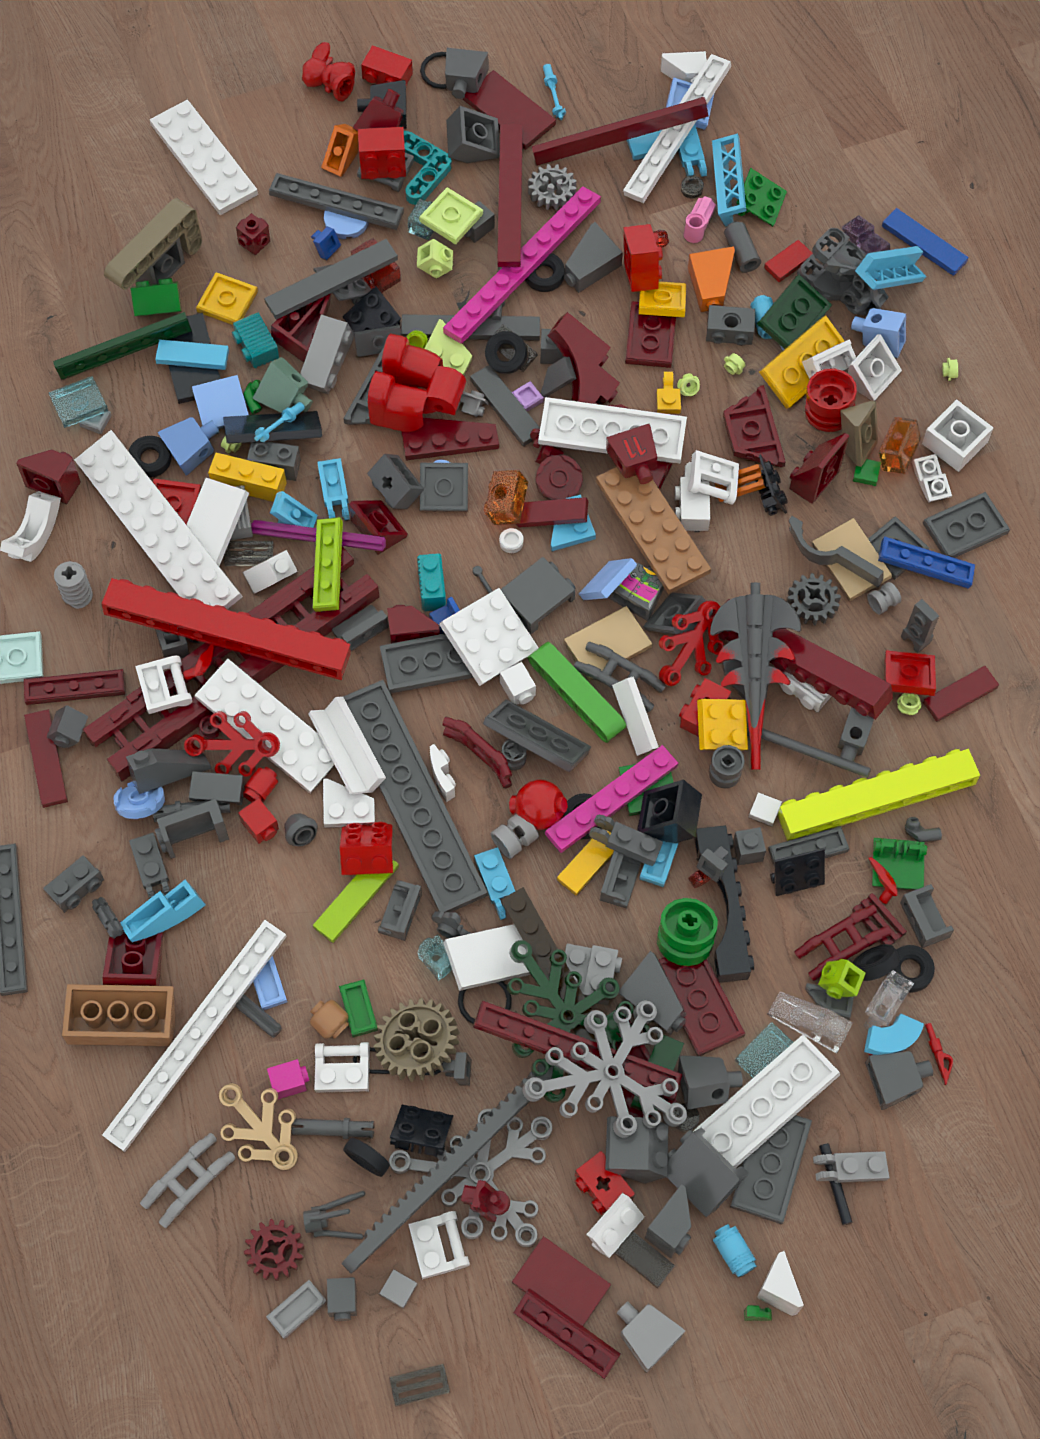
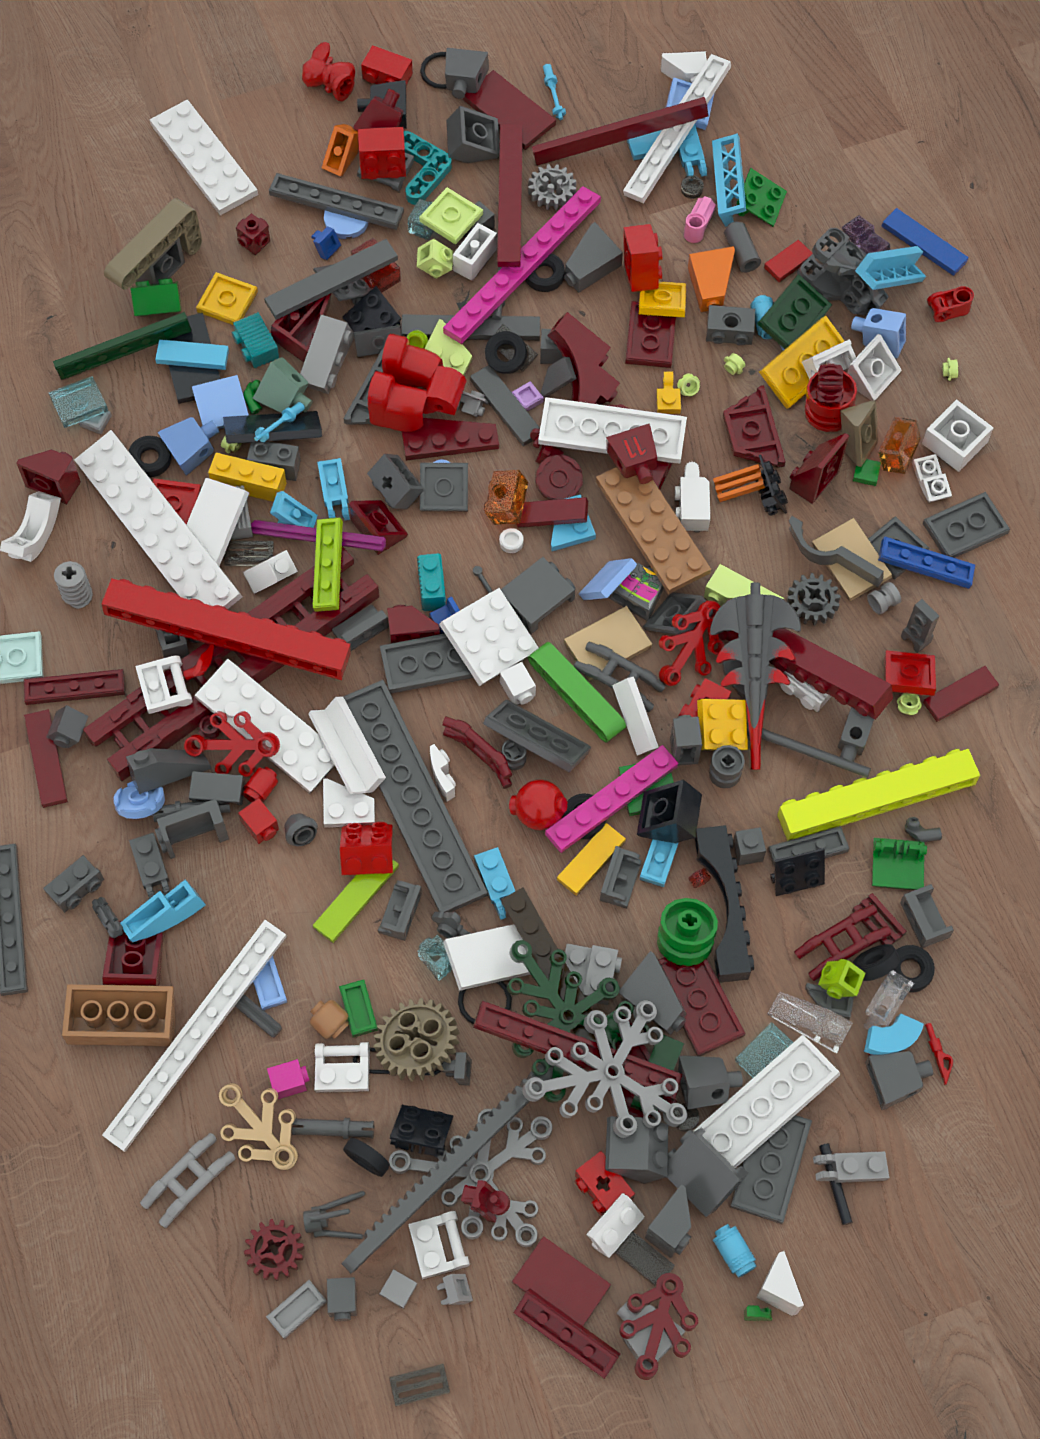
light grey wheel [490,814,539,859] -> none
dark grey hinge [589,814,663,866] -> none
clear red piece [653,230,669,248] -> none
white plate [687,450,739,505] -> none
dark grey tile [696,846,729,883] -> none
white tile [749,792,782,826] -> none
red bar [868,857,898,904] -> none
none -> light grey tile [437,1274,473,1305]
none -> white brick [453,223,497,281]
none -> dark red plant [619,1273,698,1380]
none -> dark grey brick [670,715,702,766]
none -> yellowish green slope [704,564,784,606]
none -> dark red gear [817,363,843,404]
none -> red piece [927,286,974,322]

